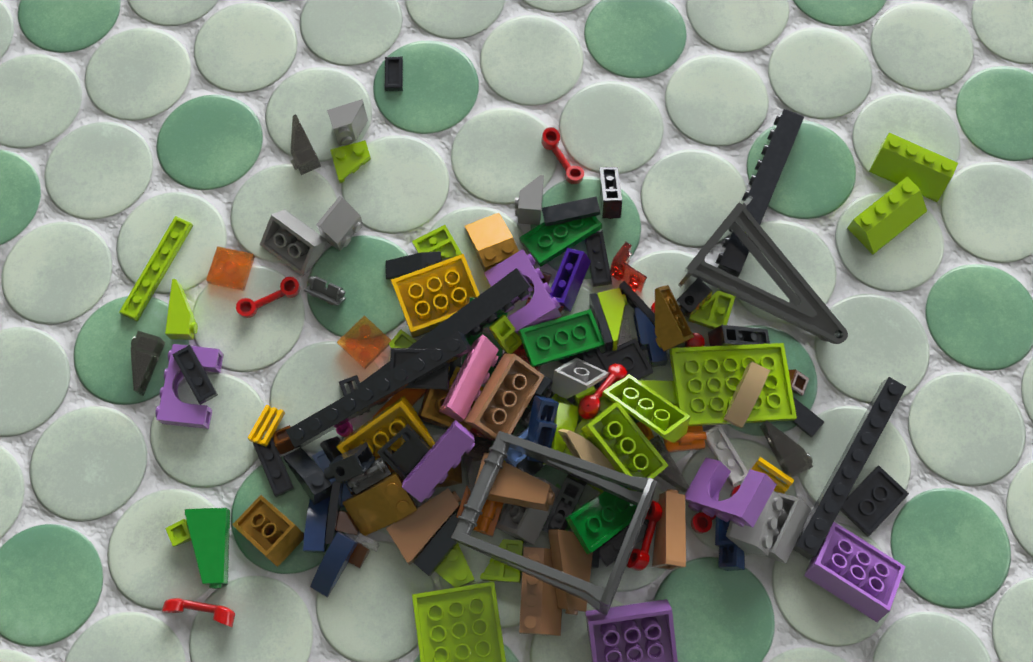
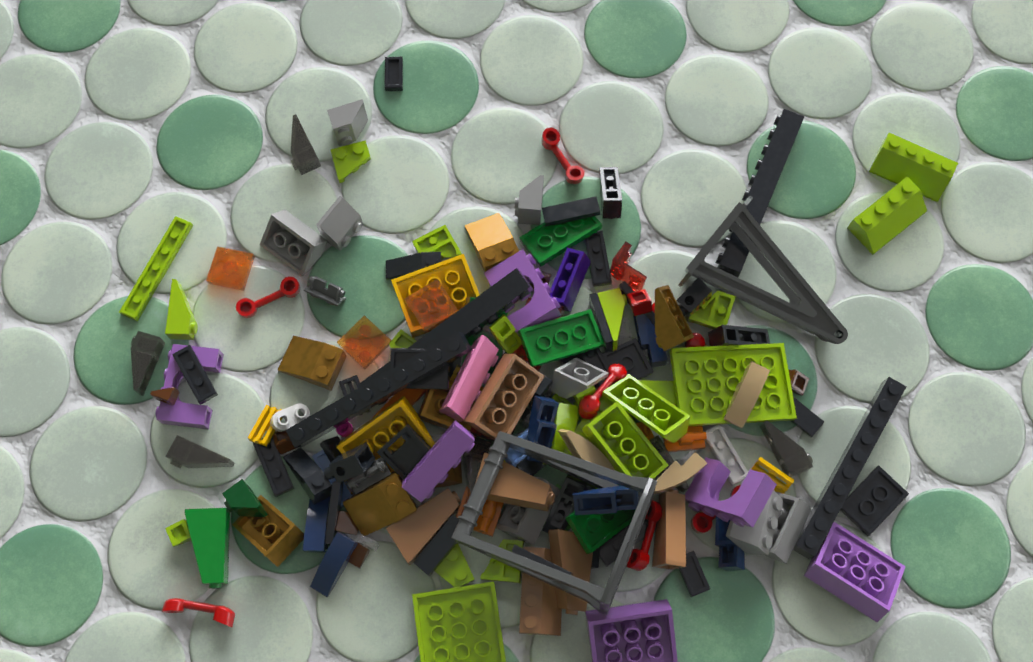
none -> reddish brown slope [150,387,180,406]
none -> clear smoke slope [165,435,235,469]
none -> dark green slope [222,479,268,517]
none -> white plate [271,403,310,432]
none -> pearl gold slope [278,335,347,391]
none -> clear orange plate [404,279,458,333]
none -> black tile [512,544,574,576]
none -> dark blue slope [573,486,639,515]
none -> red slope [627,289,652,316]
none -> tan slope [654,452,707,494]
none -> black tile [679,551,710,597]

